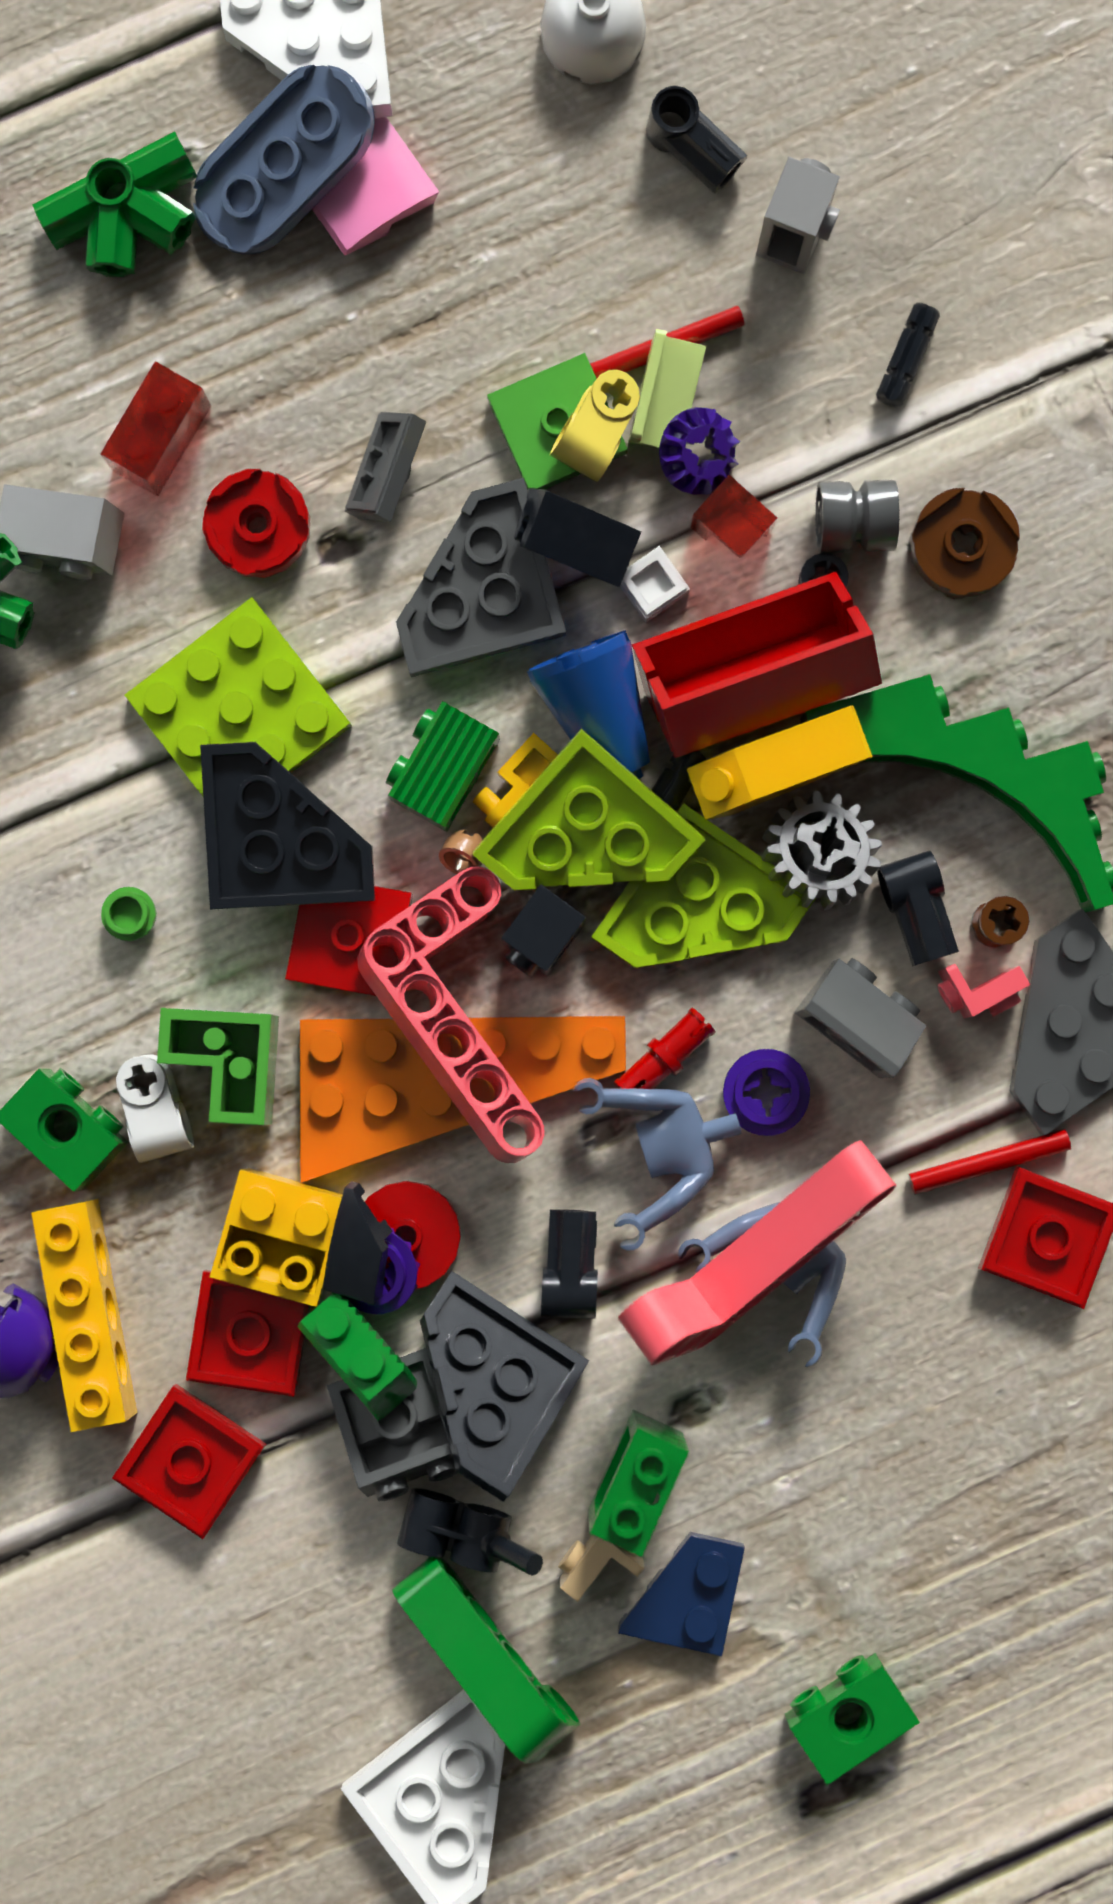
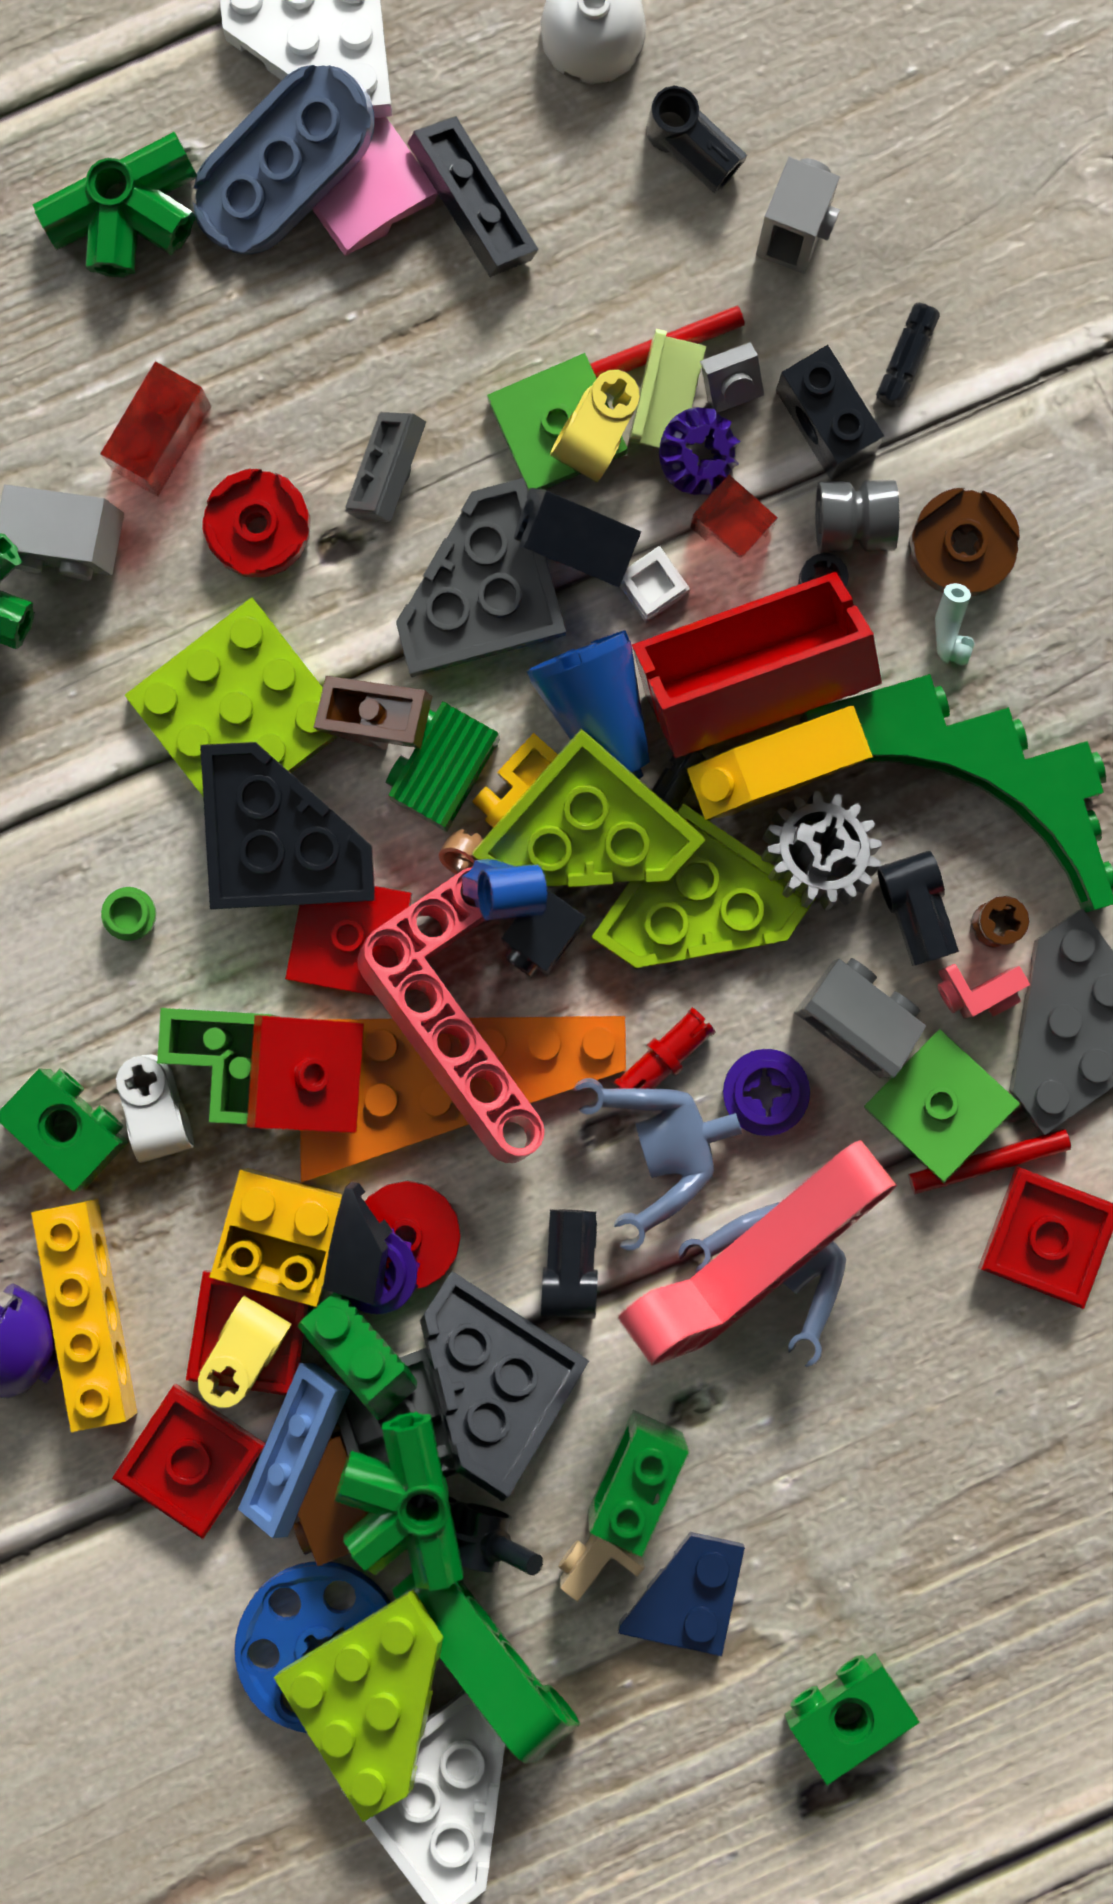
none -> light yellow piece [198,1296,292,1408]
none -> blue wedge [235,1561,391,1733]
none -> medium blue plate [238,1363,350,1538]
none -> red plate [247,1015,364,1133]
none -> lime plate [273,1589,443,1823]
none -> reddish brown slope [294,1431,369,1566]
none -> slope [314,676,433,751]
none -> green piece [334,1412,464,1591]
none -> black plate [407,116,539,277]
none -> blue piece [462,859,547,920]
none -> light grey plate [700,342,764,413]
none -> black brick [776,345,885,480]
none -> bright green plate [864,1029,1020,1184]
none -> light aqua arm [935,583,975,666]

